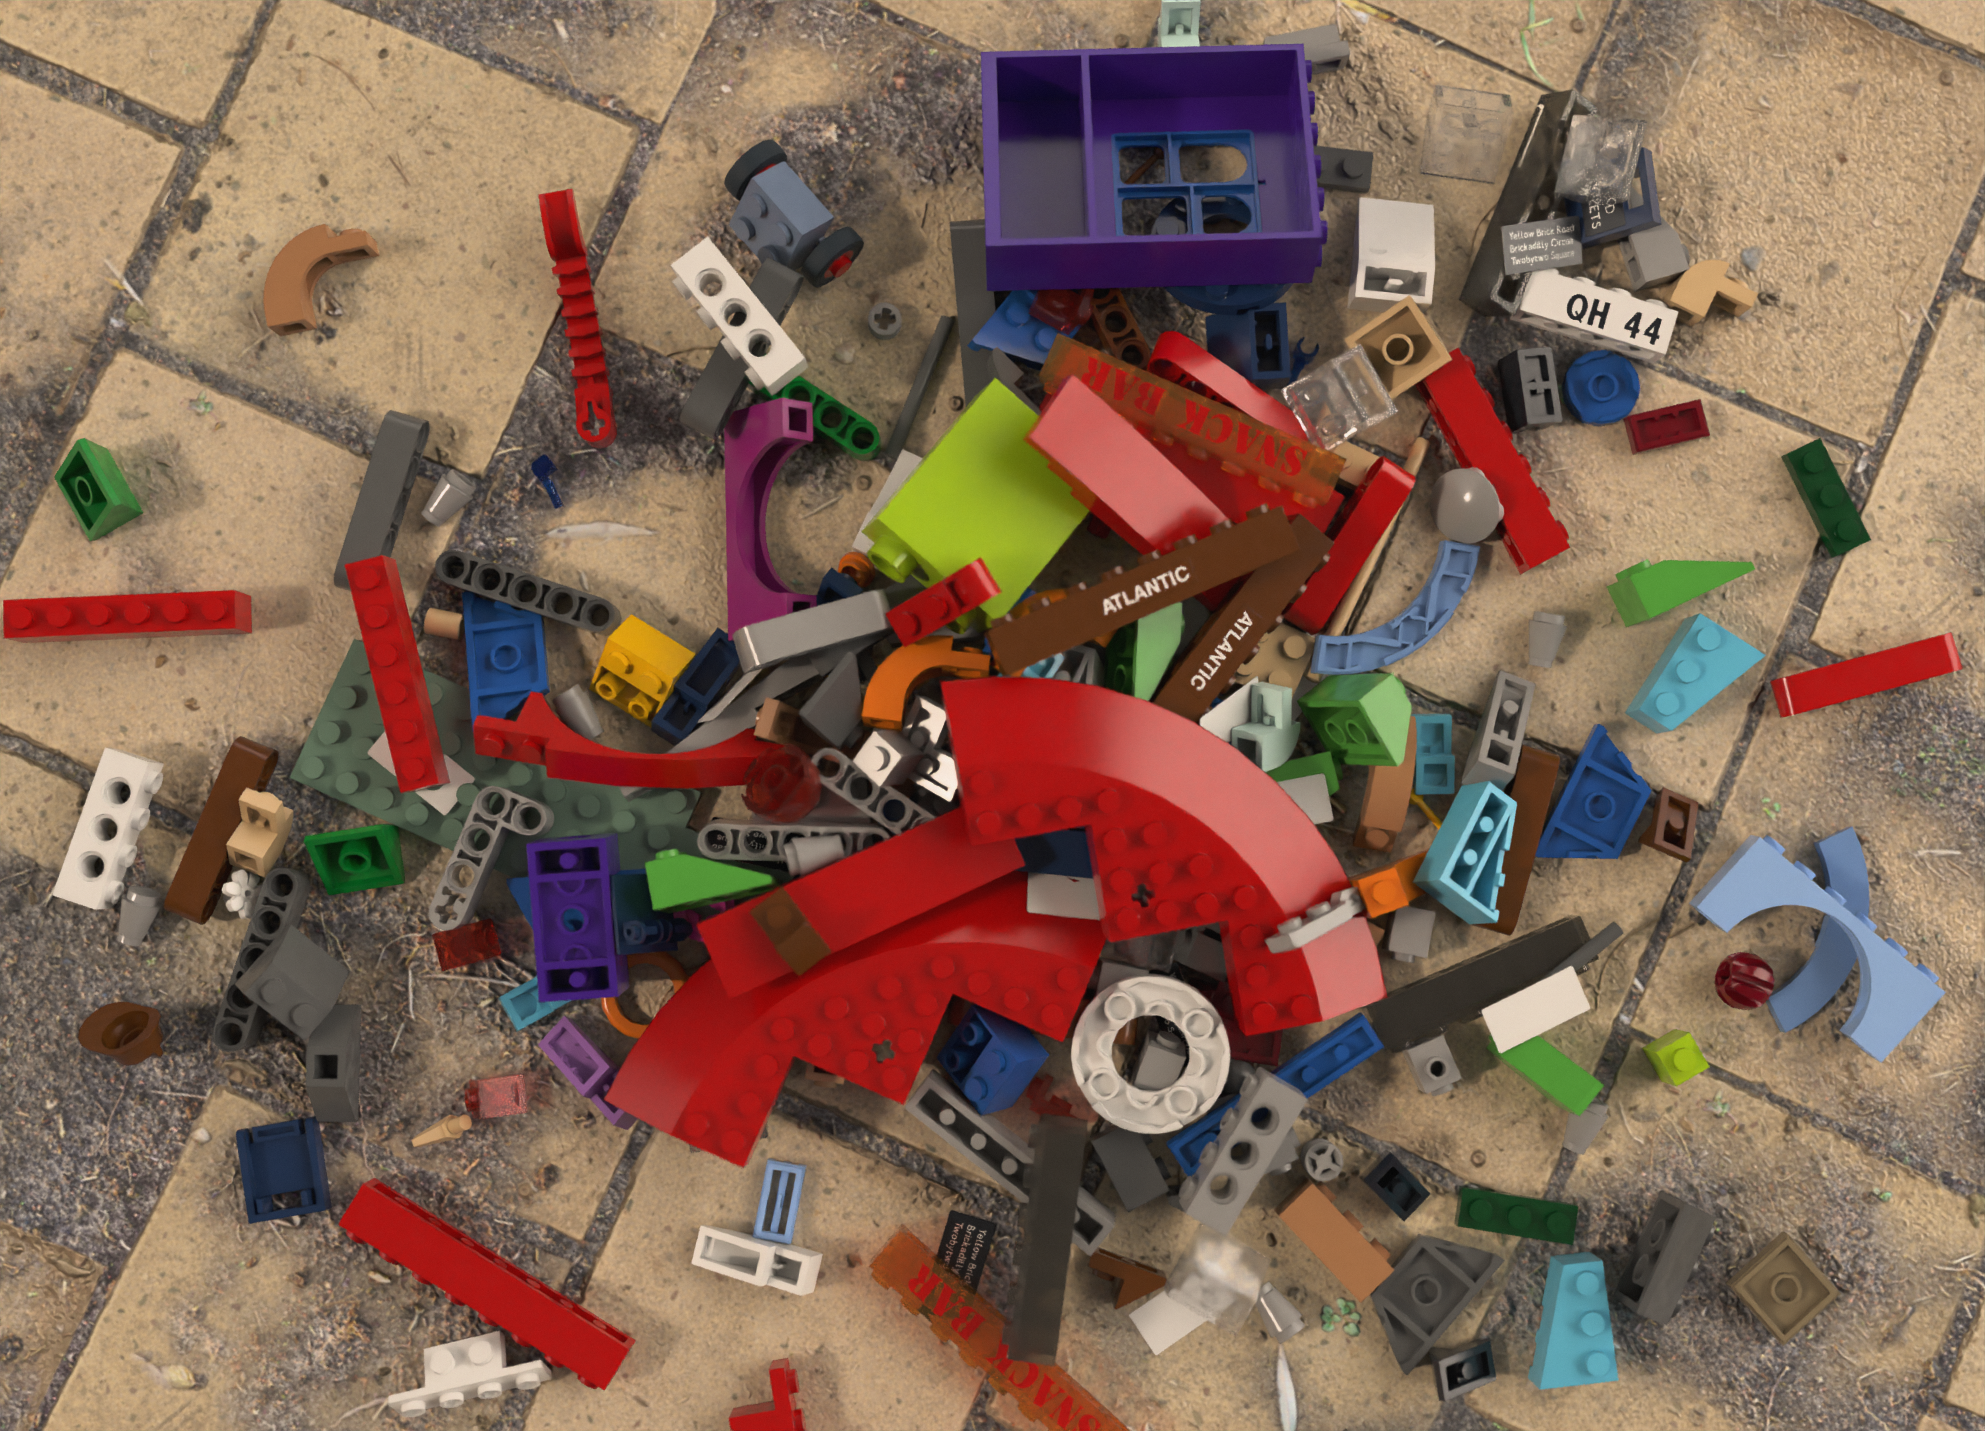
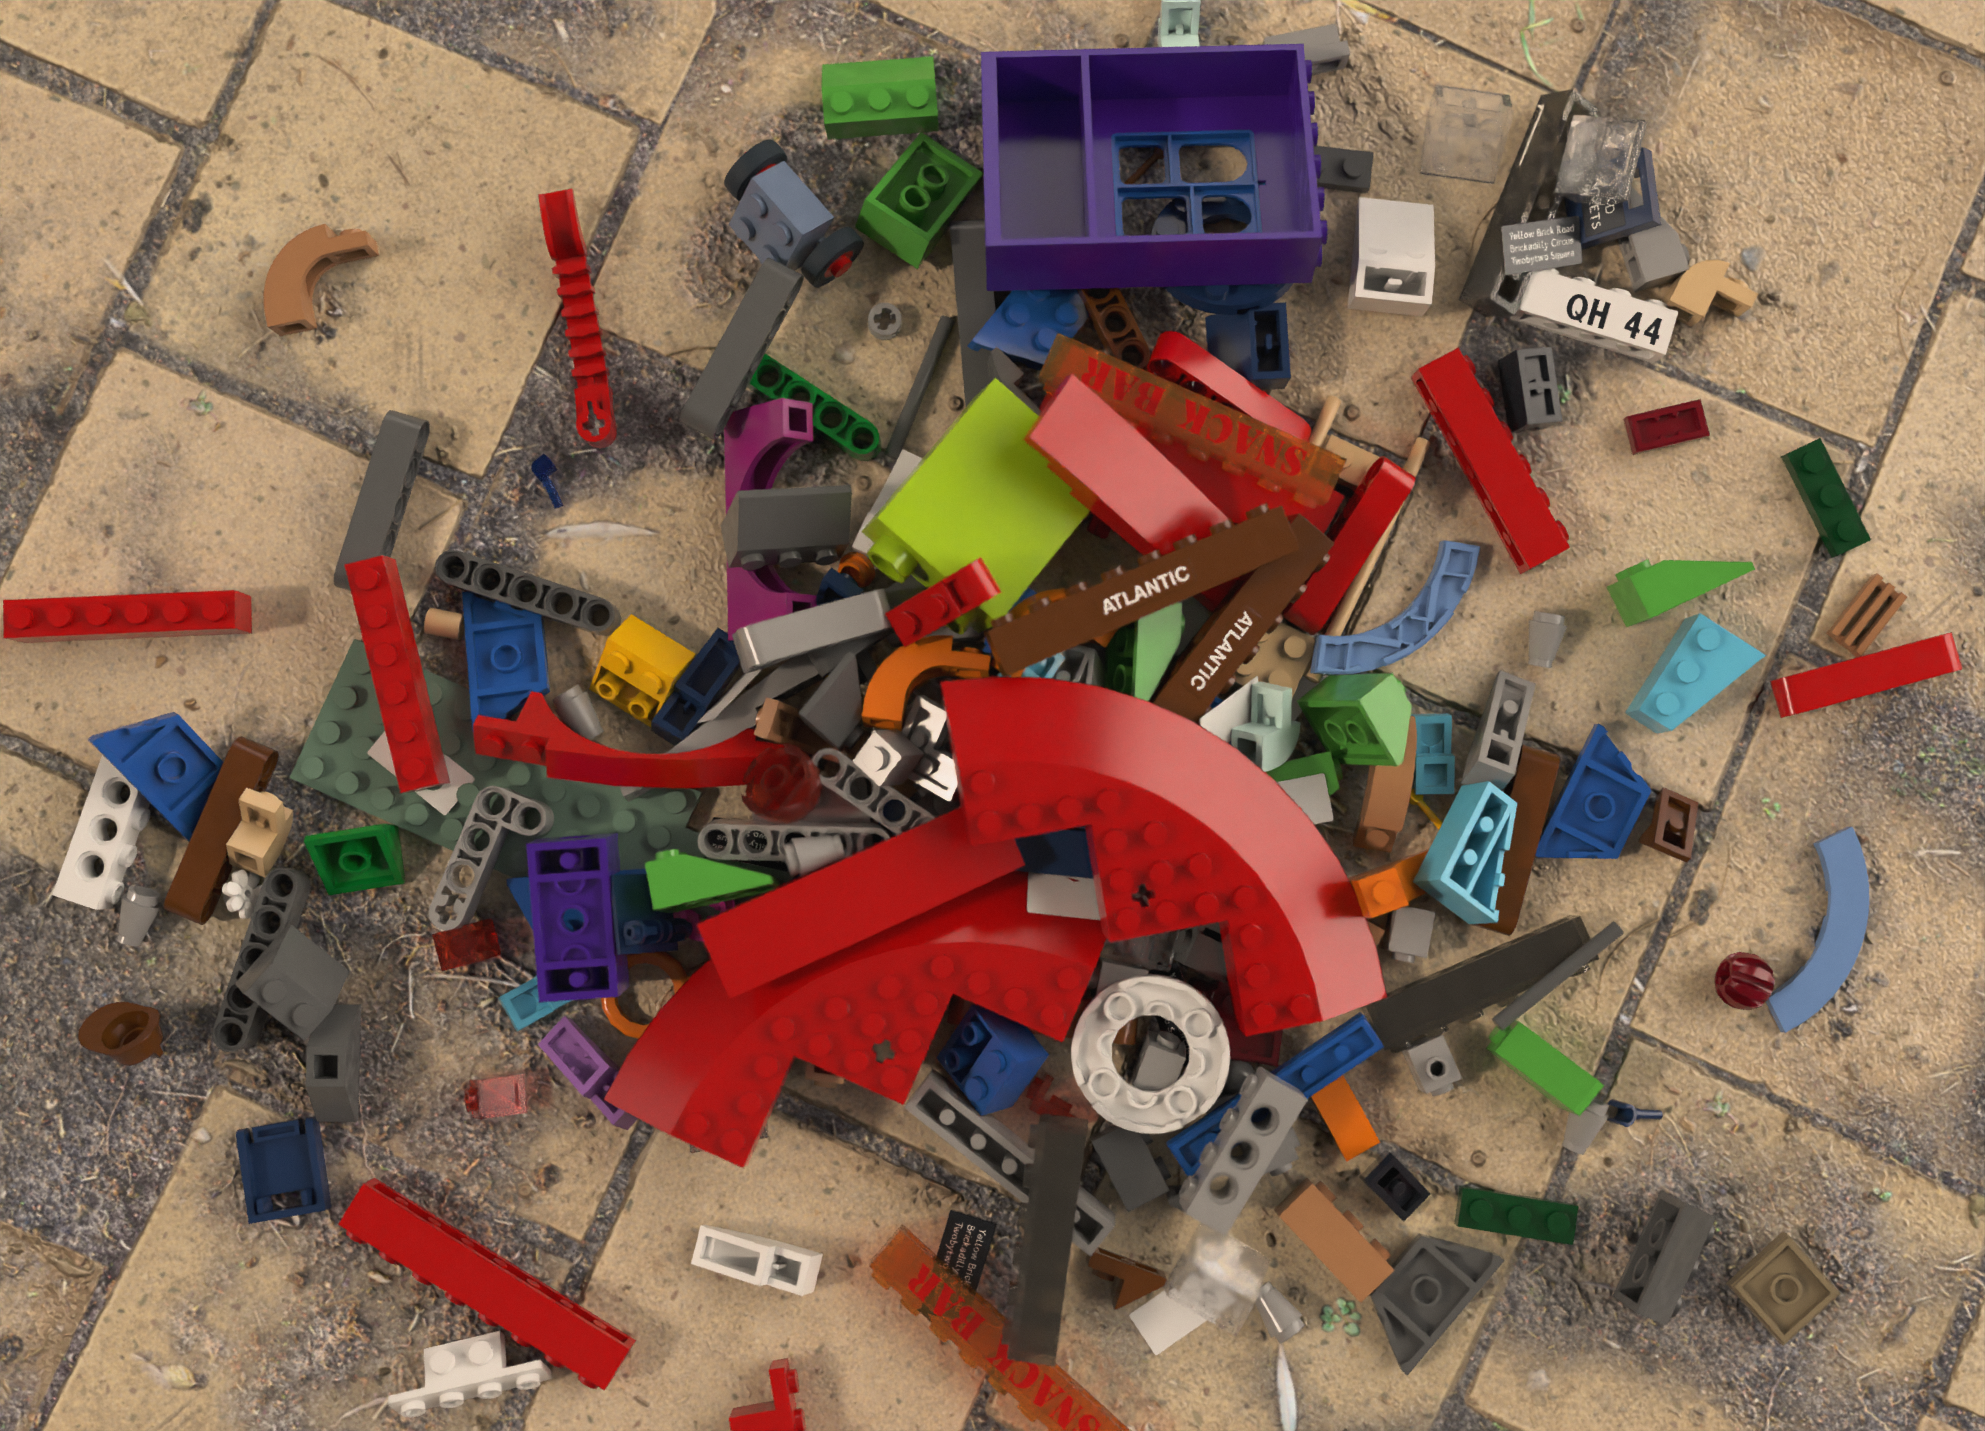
green slope [54,438,143,542] -> none
tan bar [411,1114,472,1147] -> none
light grey cone [421,469,476,527] -> none
white brick [671,237,808,396] -> none
reddish brown slope [750,886,832,976] -> none
light blue tile [753,1158,807,1245] -> none
clear red bracket [1028,288,1094,335] -> none
light grey hinge [1266,886,1366,954] -> none
clear slope [1281,344,1398,457] -> none
clear blue hand [1284,337,1319,392] -> none
light grey wheel [1300,1138,1343,1181] -> none
tan slope [1344,295,1452,404] -> none
black slope [1429,1339,1497,1402] -> none
light grey dish [1430,467,1504,544] -> none
white sticker [1481,966,1590,1053] -> none
medium azure wedge [1528,1252,1619,1390] -> none
blue tile [1561,350,1640,427] -> none
lime brick [1642,1029,1710,1087] -> none
light blue arch [1689,835,1946,1062] -> none
none -> blue wing [87,712,223,842]
none -> dark grey slope [721,485,852,570]
none -> bright green slope [822,56,939,140]
none -> bright green slope [854,132,983,269]
none -> orange slope [1310,1075,1380,1161]
none -> dark blue hand [1607,1099,1663,1127]
none -> medium nougat tile [1826,573,1907,657]

